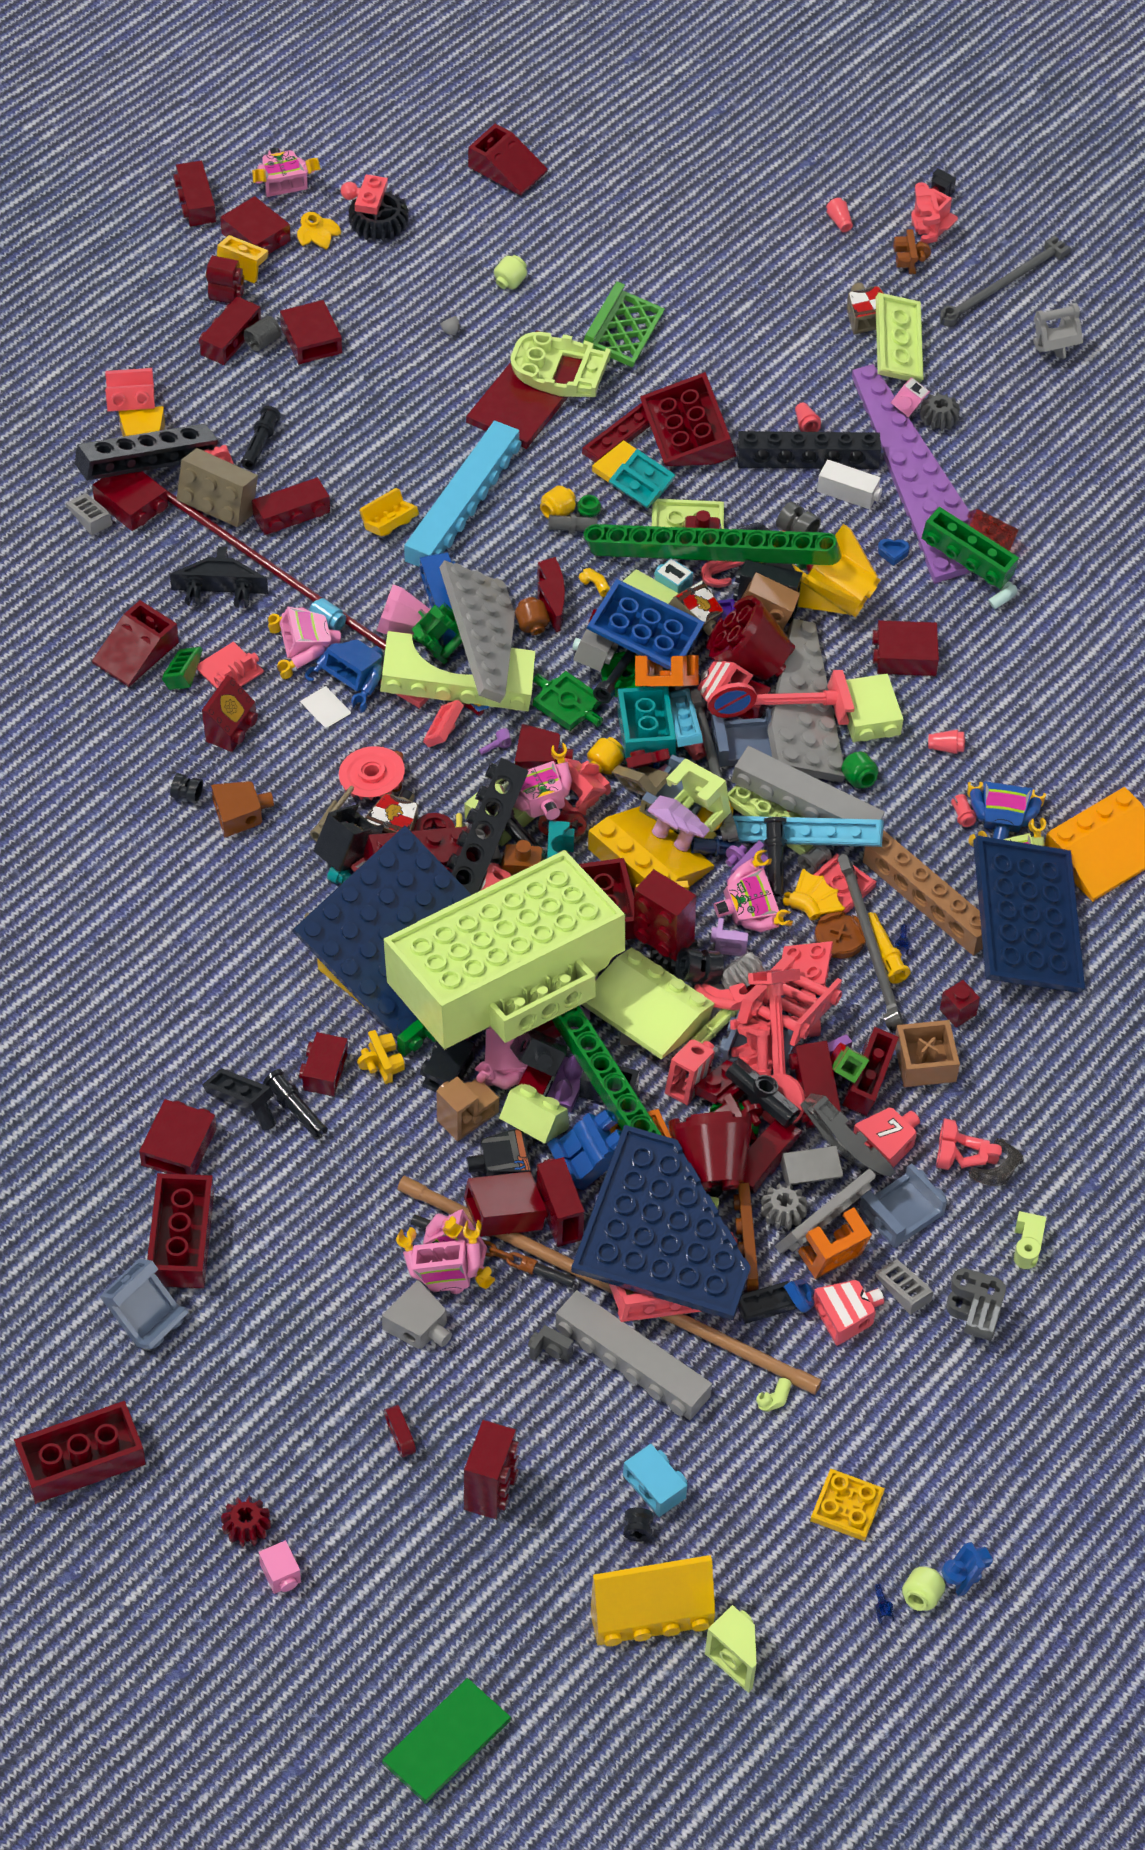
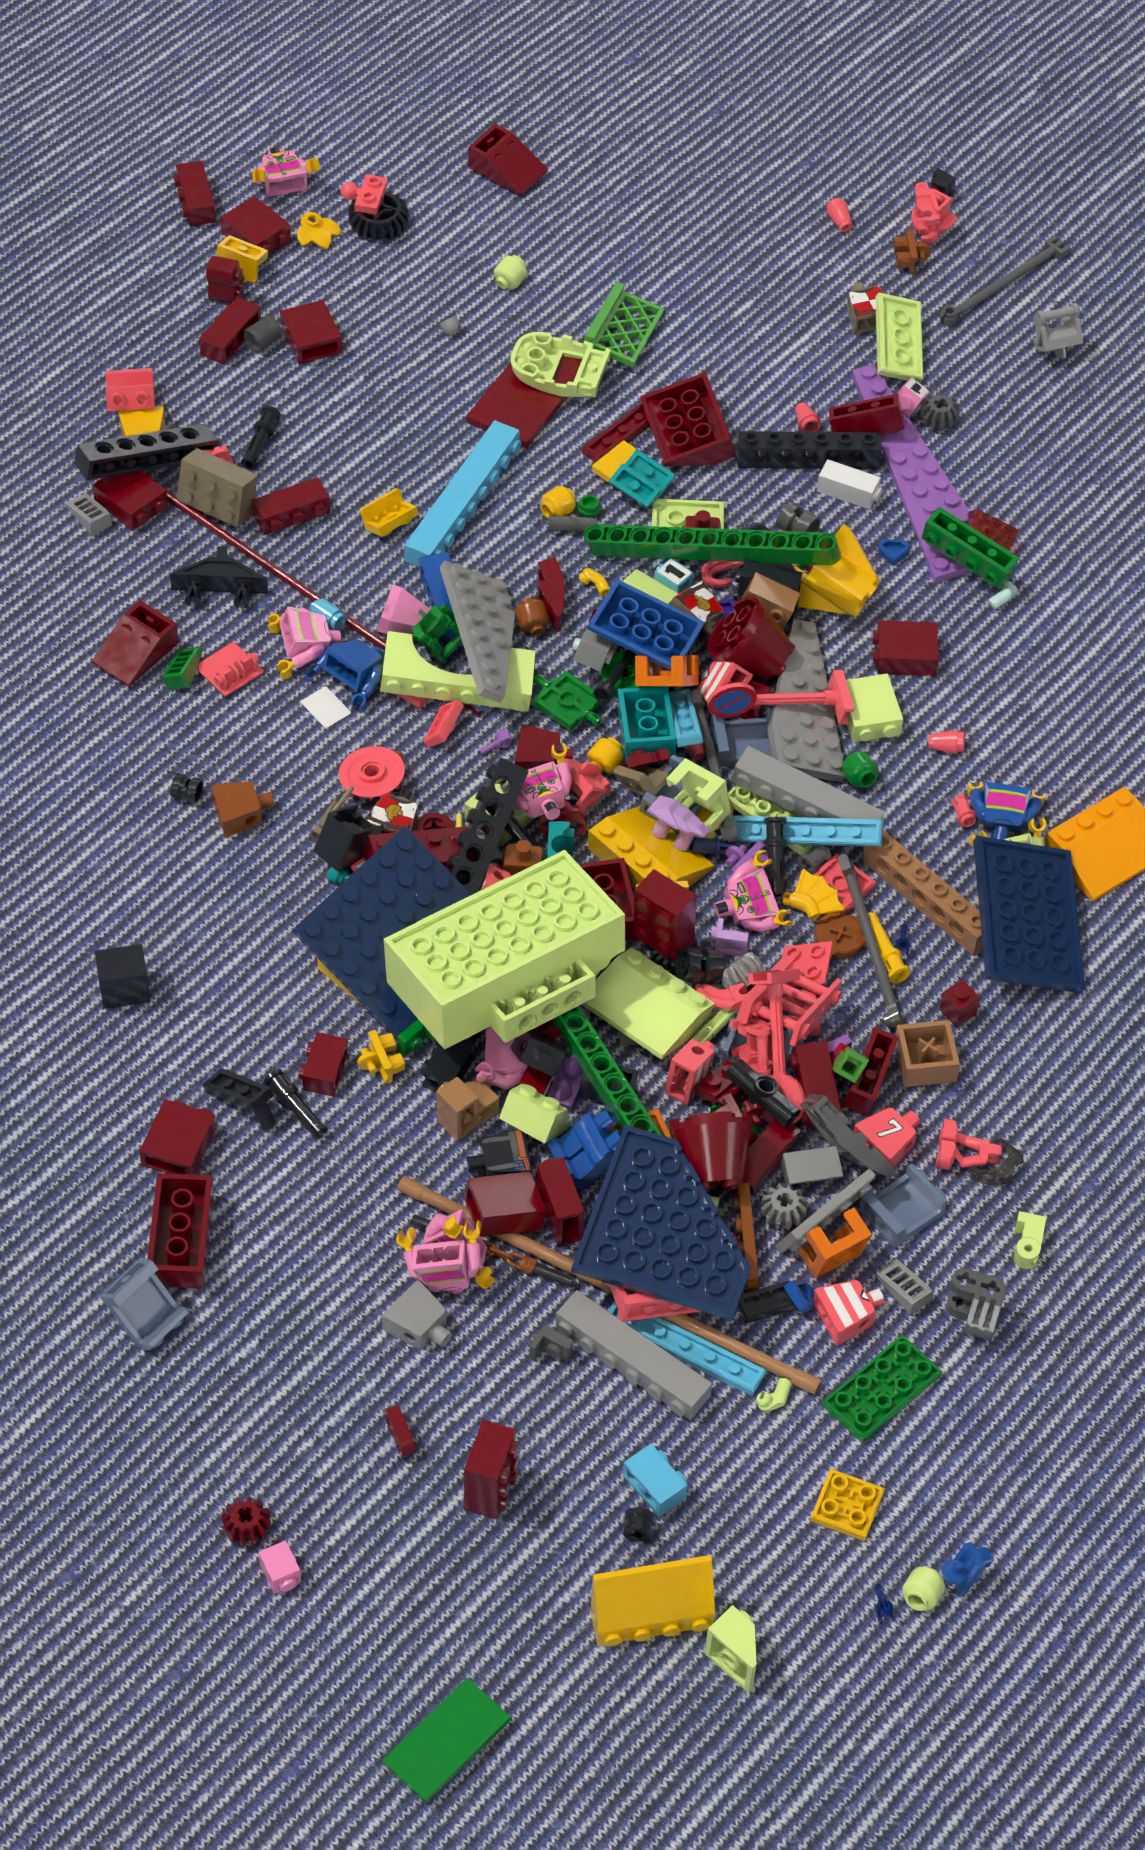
dark red brick [14,1401,146,1504] -> none
dark red slope [202,675,258,752] -> none
none -> black piece [95,944,151,1009]
none -> medium azure tile [608,1301,766,1396]
none -> green tile [822,1335,943,1444]
none -> dark red brick [829,393,905,434]

